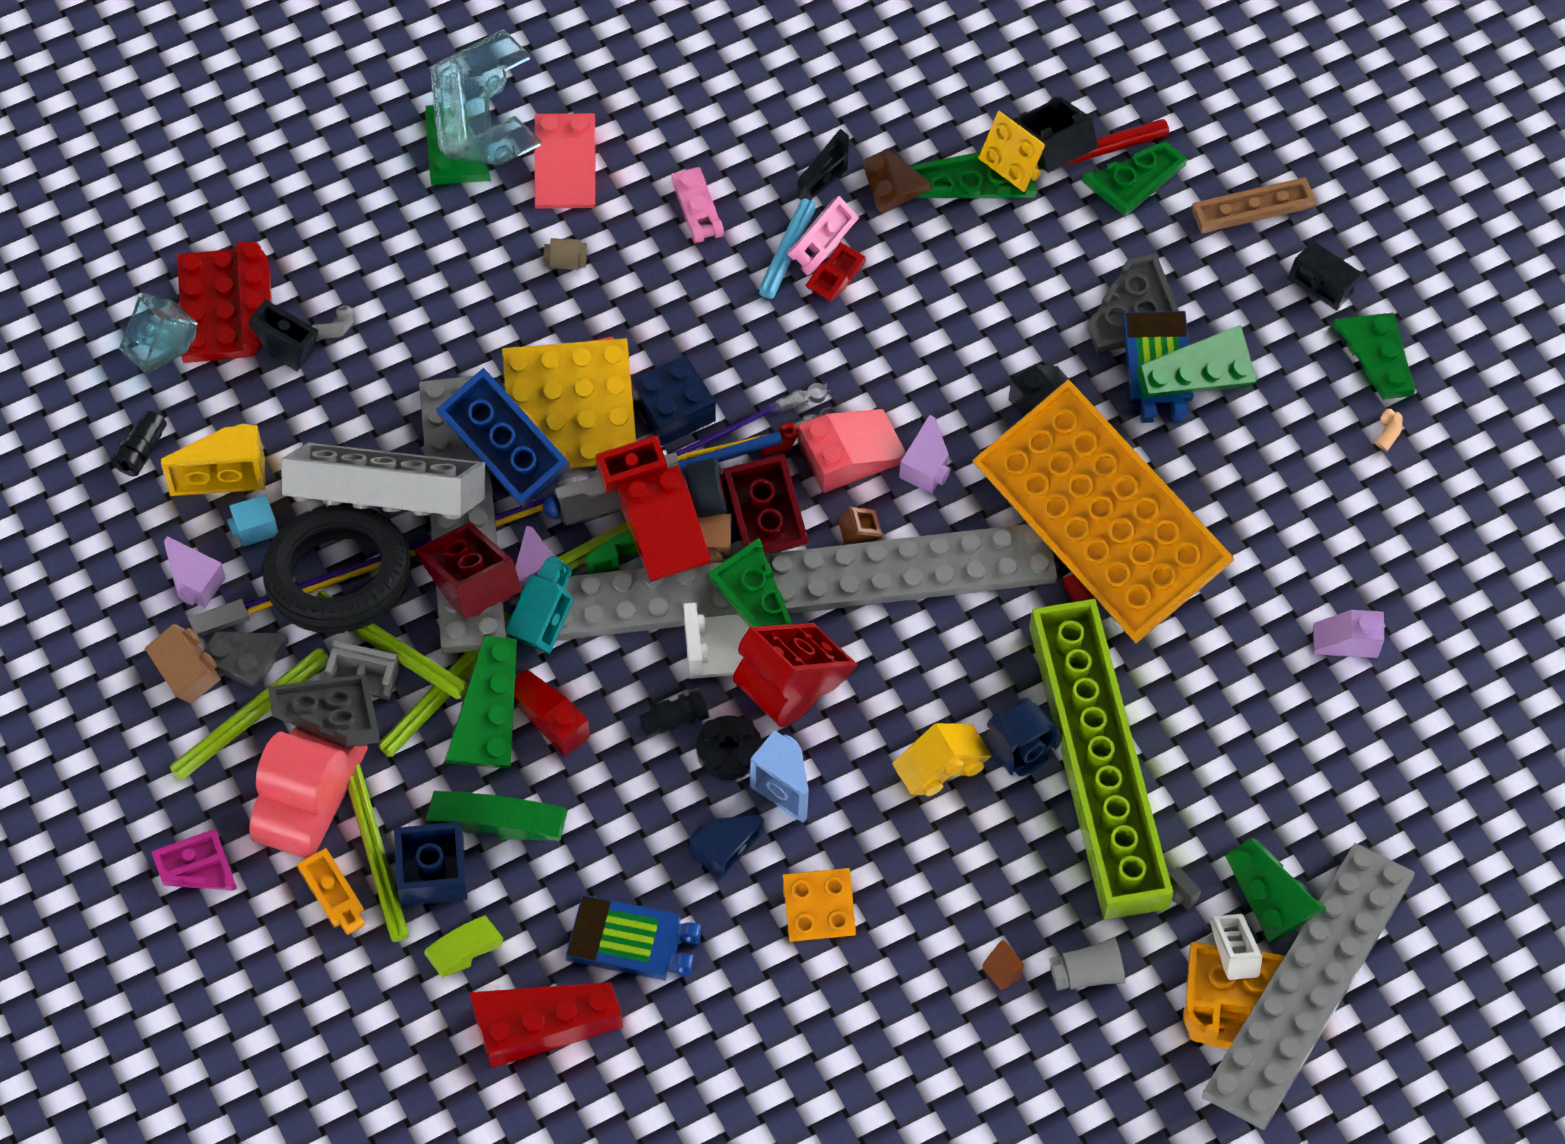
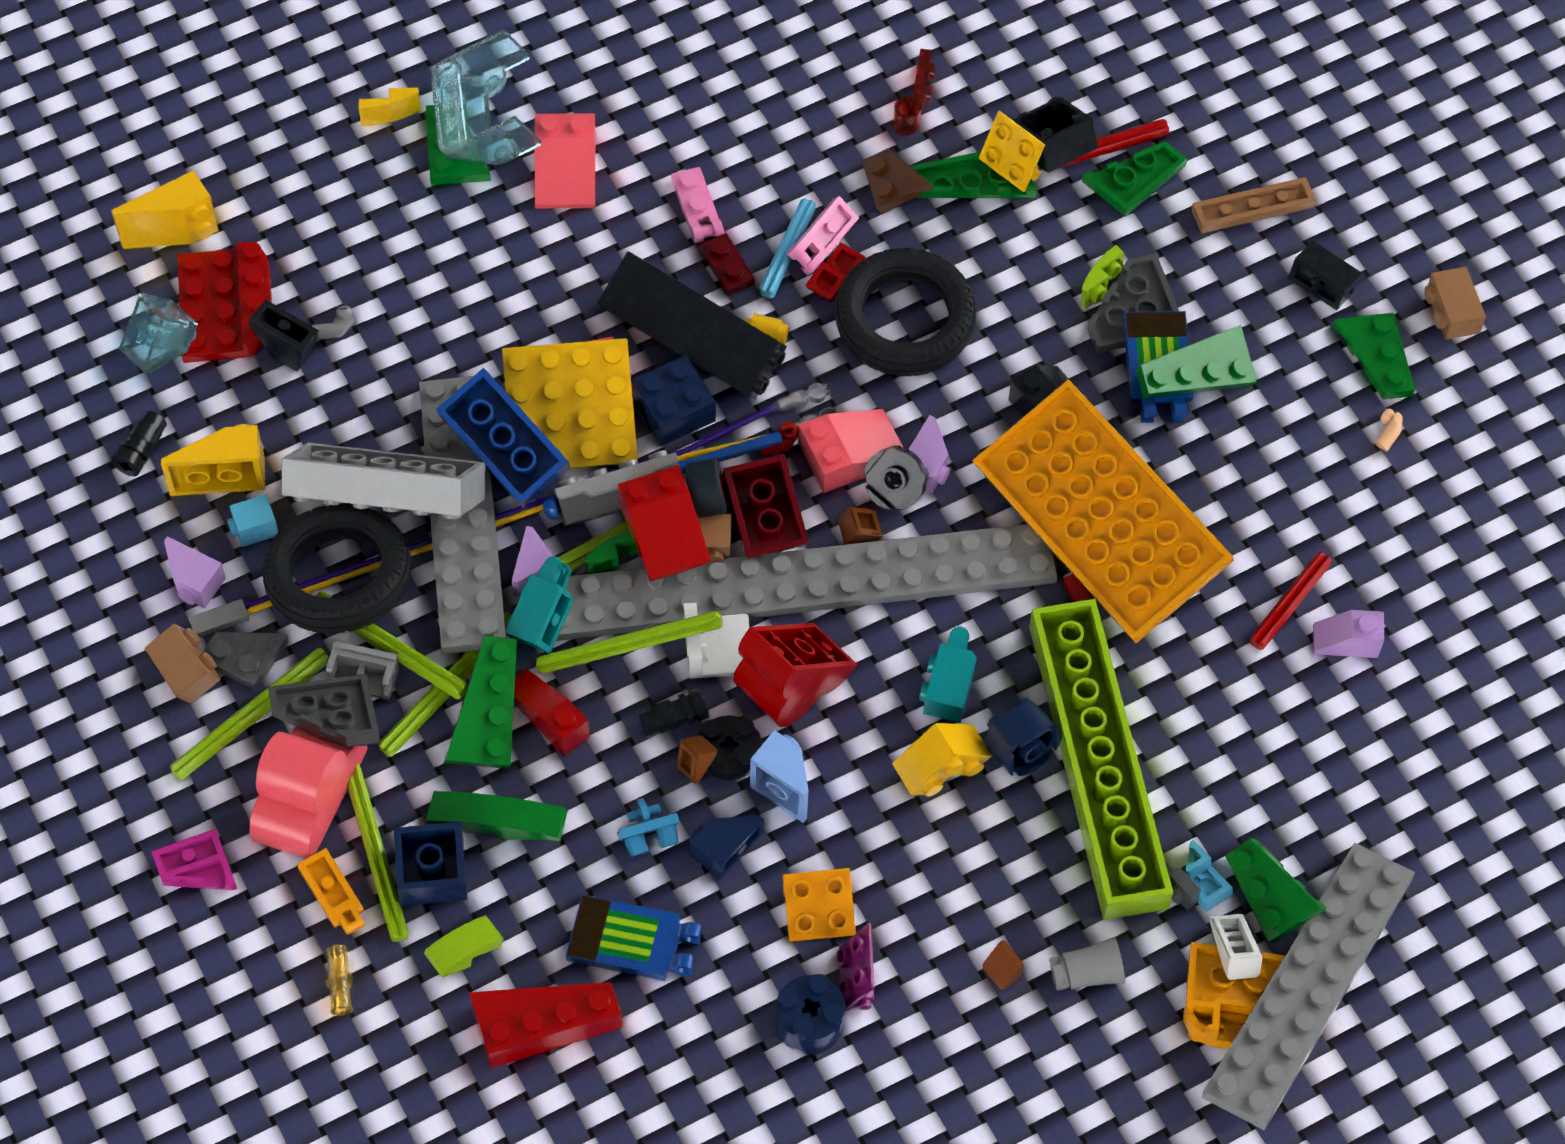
dark red slope [414,522,522,619] -> none
dark tan brick [543,238,587,270] -> none
red brick [596,435,667,495] -> none
green wing [708,538,793,627] -> none
black wing [797,129,849,200] -> none
none -> yellow slope [111,170,219,249]
none -> clear yellow pin [326,945,353,1016]
none -> yellow slope [359,88,421,126]
none -> lime axle [536,611,723,674]
none -> black brick [597,251,787,400]
none -> dark azure hips [617,798,680,857]
none -> dark orange slope [677,736,717,784]
none -> dark red plate [699,233,755,296]
none -> yellow brick [745,313,789,345]
none -> dark blue brick [776,974,845,1054]
none -> black tyre [835,248,976,376]
none -> magenta hinge [836,923,875,1012]
none -> plate [864,445,929,510]
none -> clear red plate [893,48,936,136]
none -> teal hinge [919,626,977,723]
none -> lime slope [1081,245,1124,309]
none -> medium azure slope [1185,840,1233,912]
none -> red axle [1249,552,1332,650]
none -> medium nougat brick [1425,266,1486,340]

